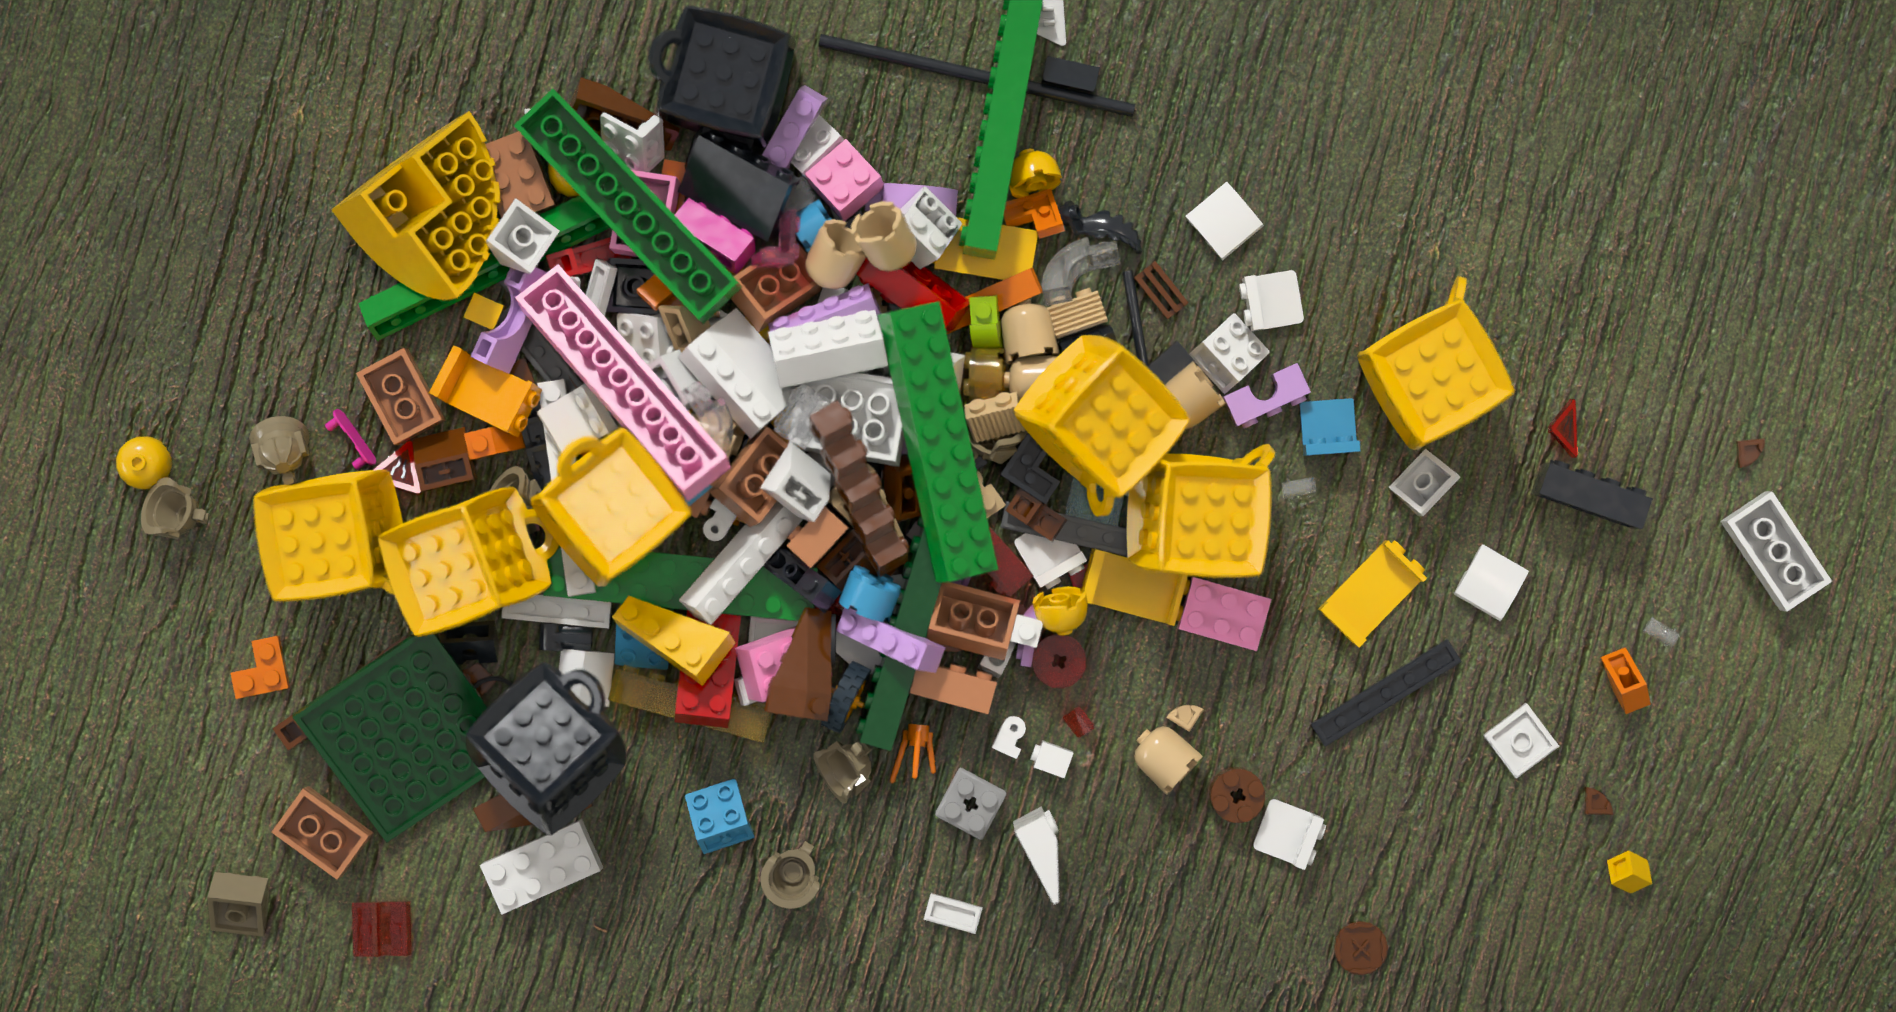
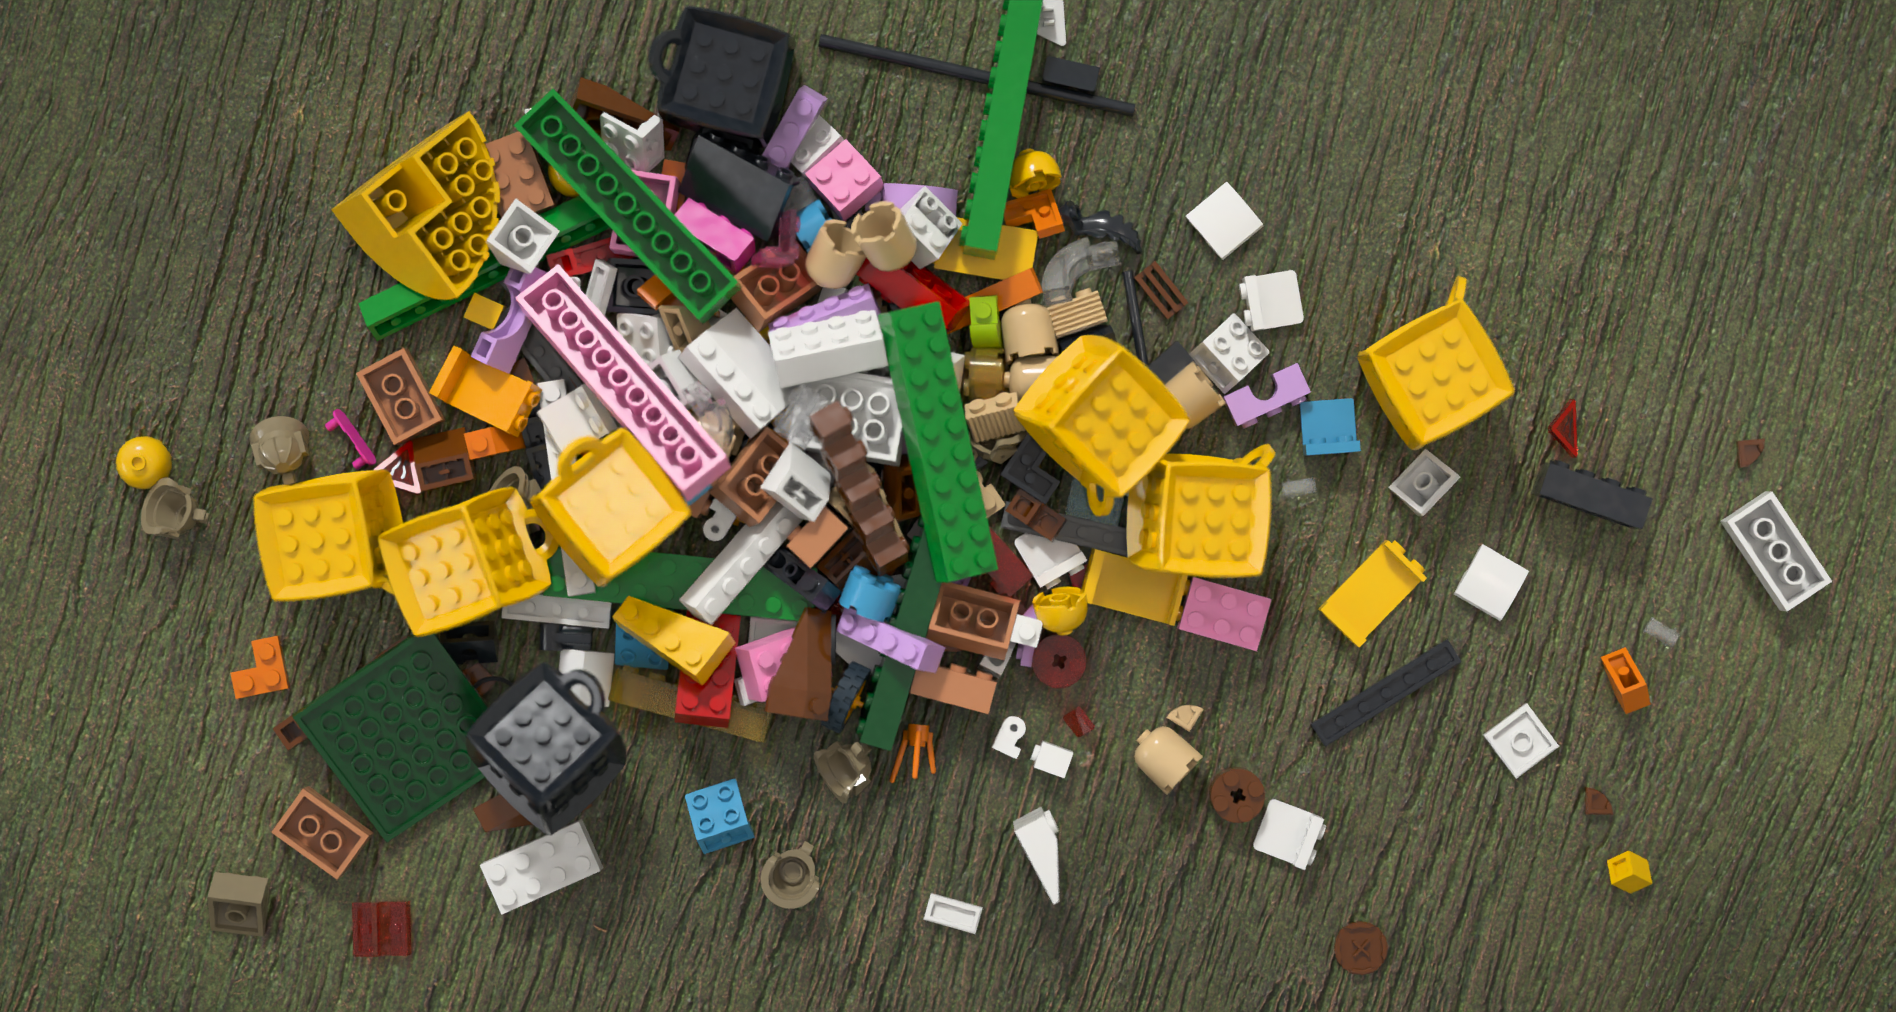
light grey brick [935,768,1006,840] -> none

